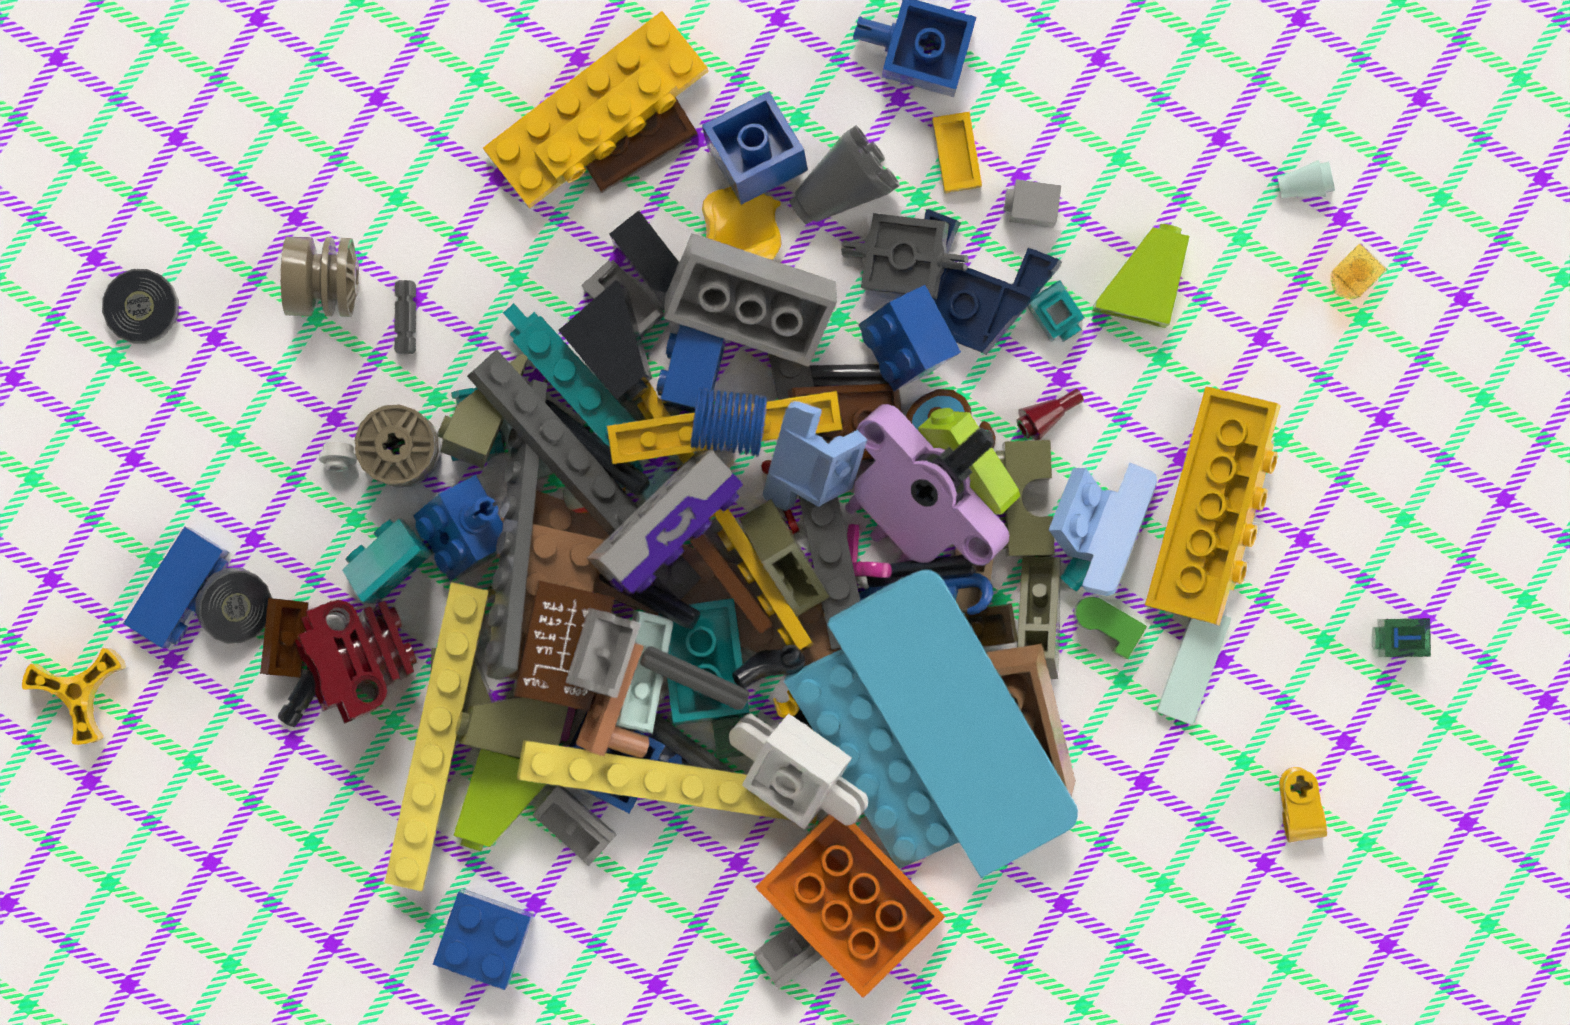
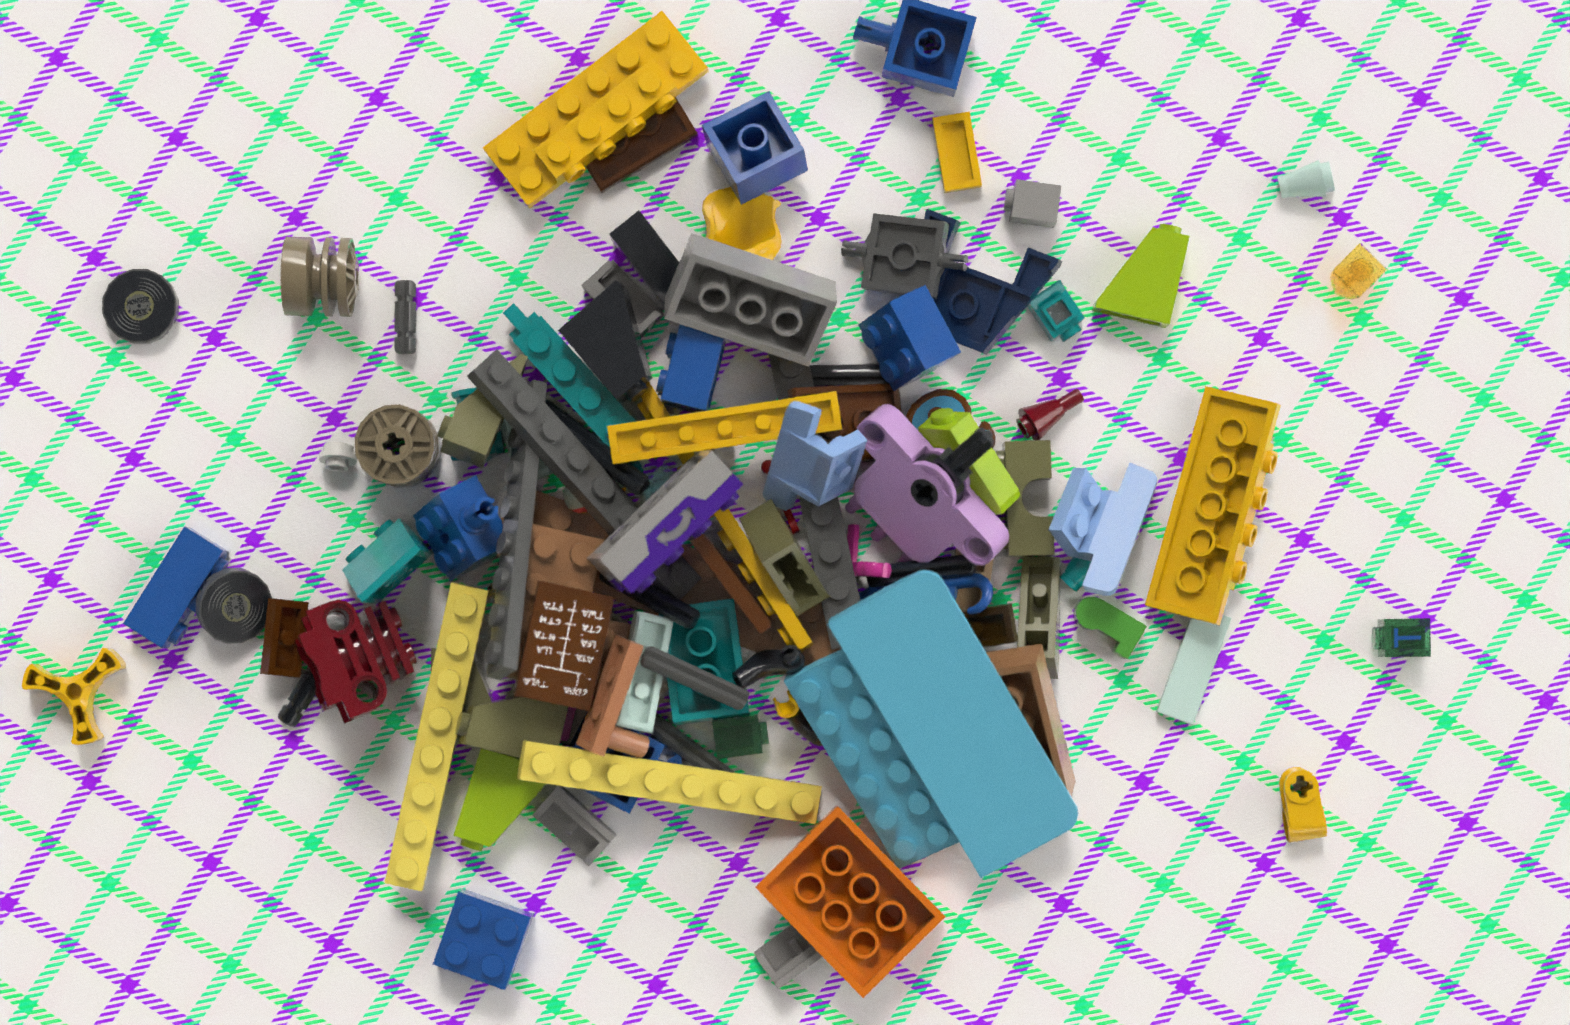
light grey hinge [566,608,641,698] -> none
blue piece [691,388,767,457] -> none
white brick [729,713,868,830] -> none
dark grey cone [789,125,900,225] -> none

